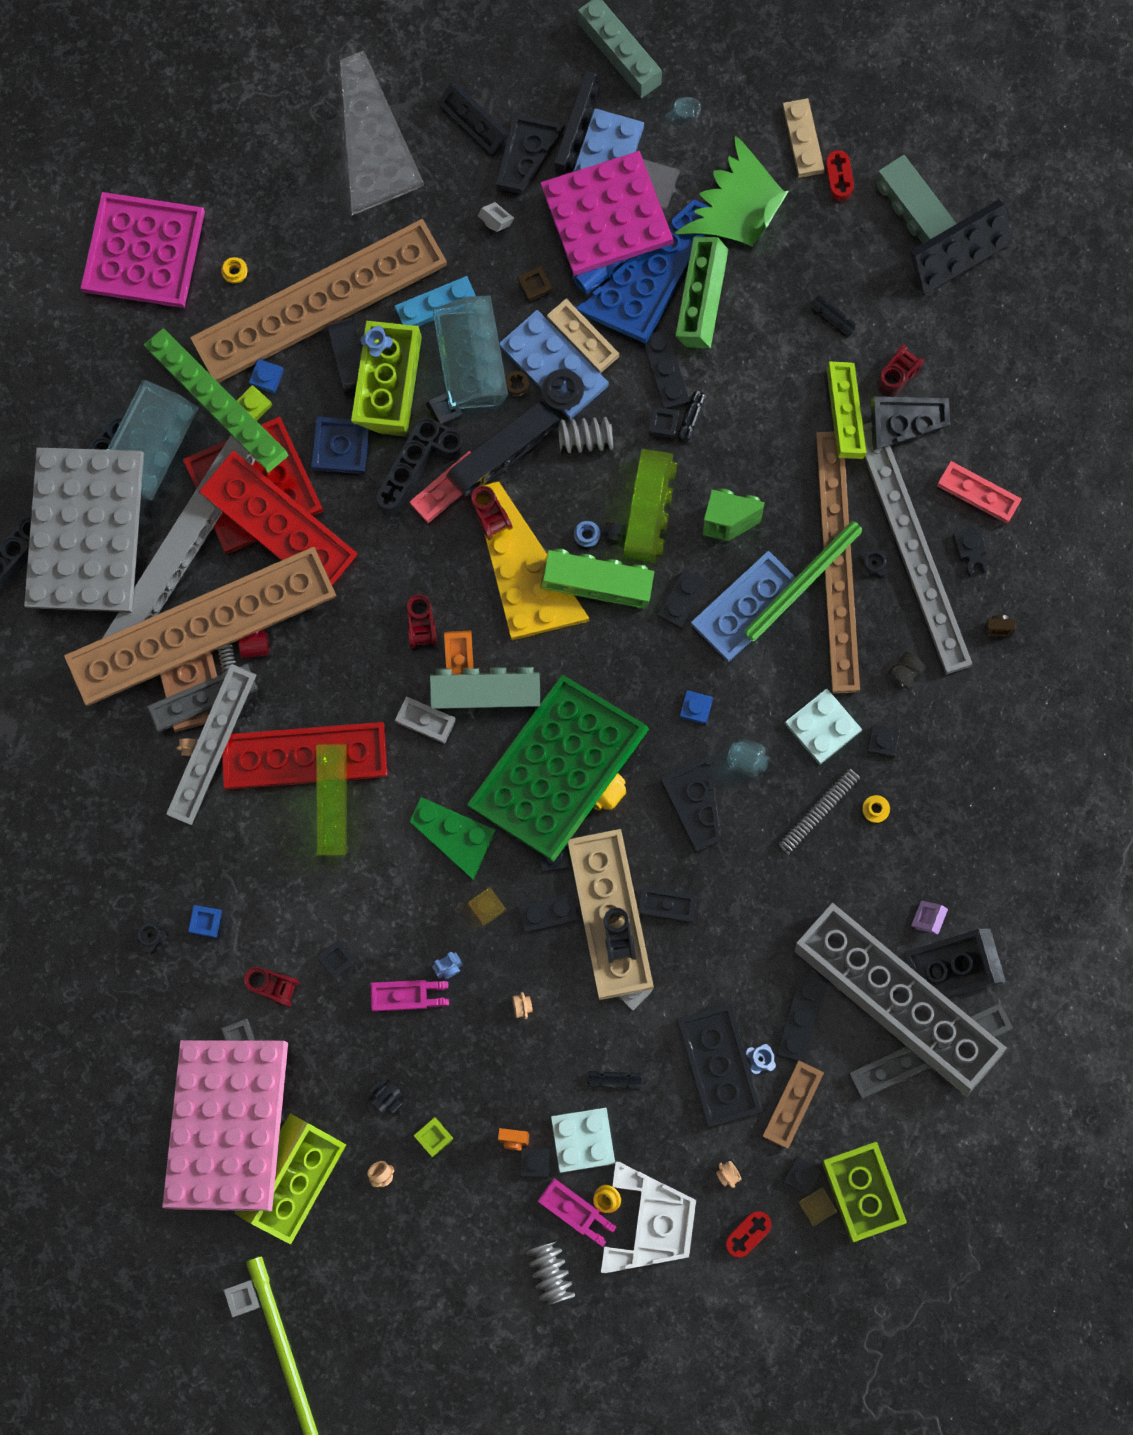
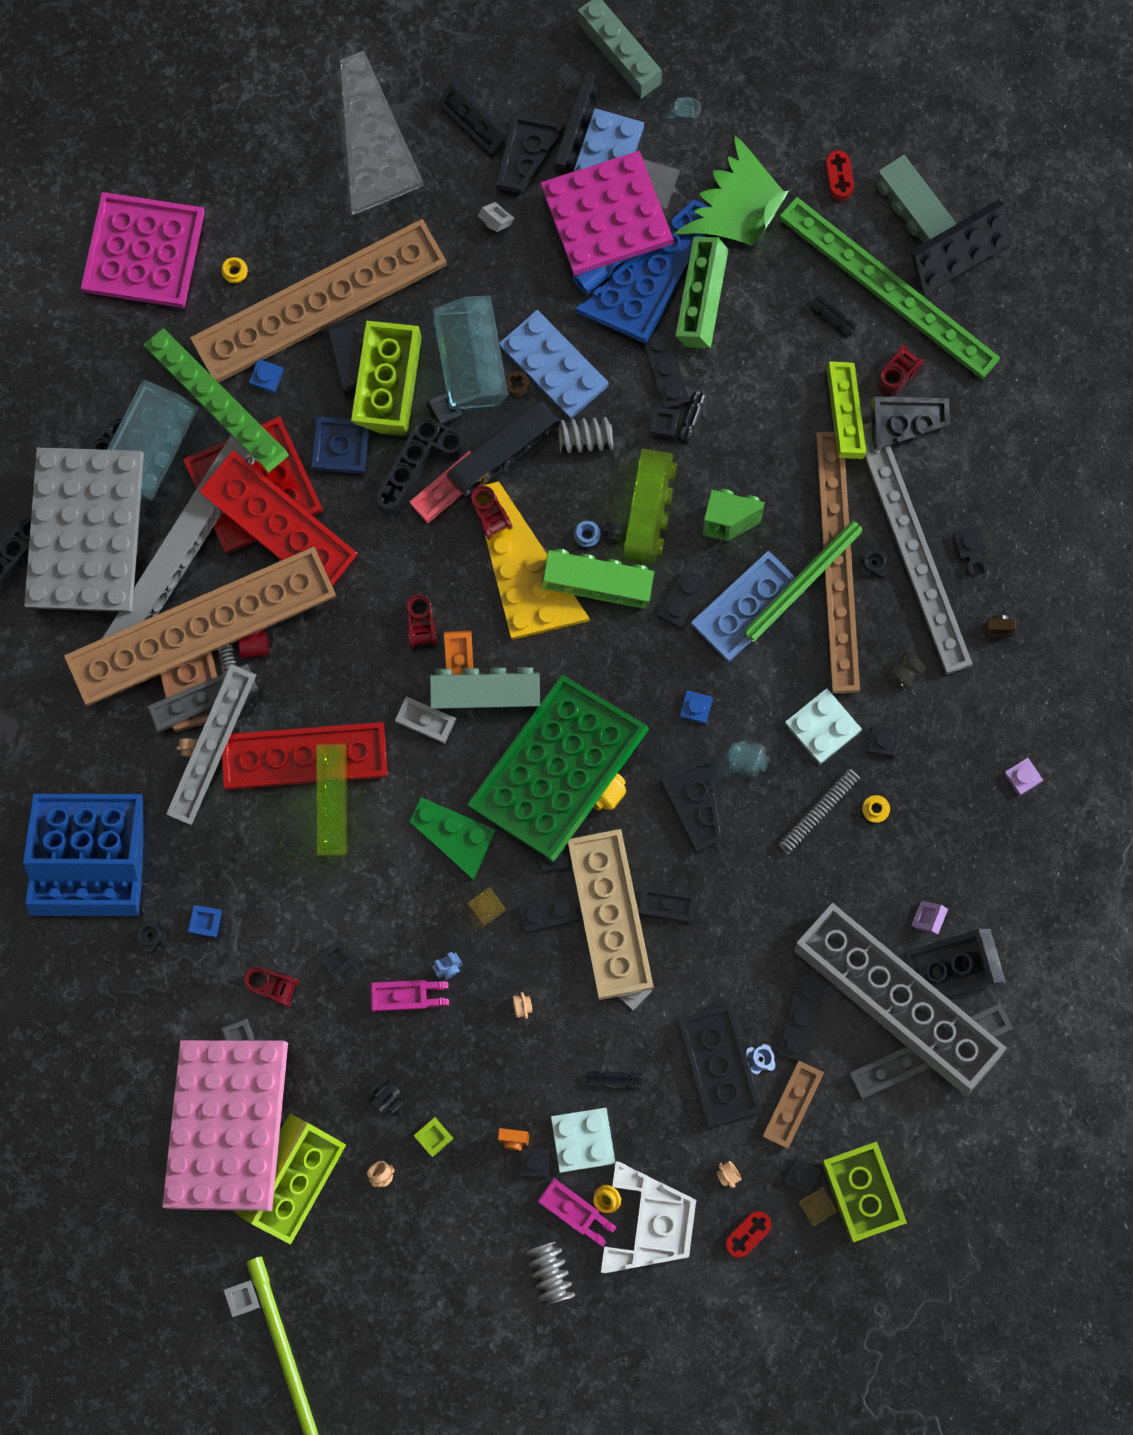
lime plate [237,385,272,421] -> none
medium blue plate [361,326,393,357] -> none
dark azure plate [395,276,478,326] -> none
dark brown plate [517,266,553,302] -> none
black gear [542,369,584,411] -> none
tan plate [547,299,619,373] -> none
black piece [604,907,636,964] -> none
tan plate [782,98,824,178] -> none
coral plate [937,461,1022,524] -> none
none -> blue slope [23,794,143,916]
none -> bright green plate [780,197,1000,380]
none -> lavender plate [1004,758,1043,796]

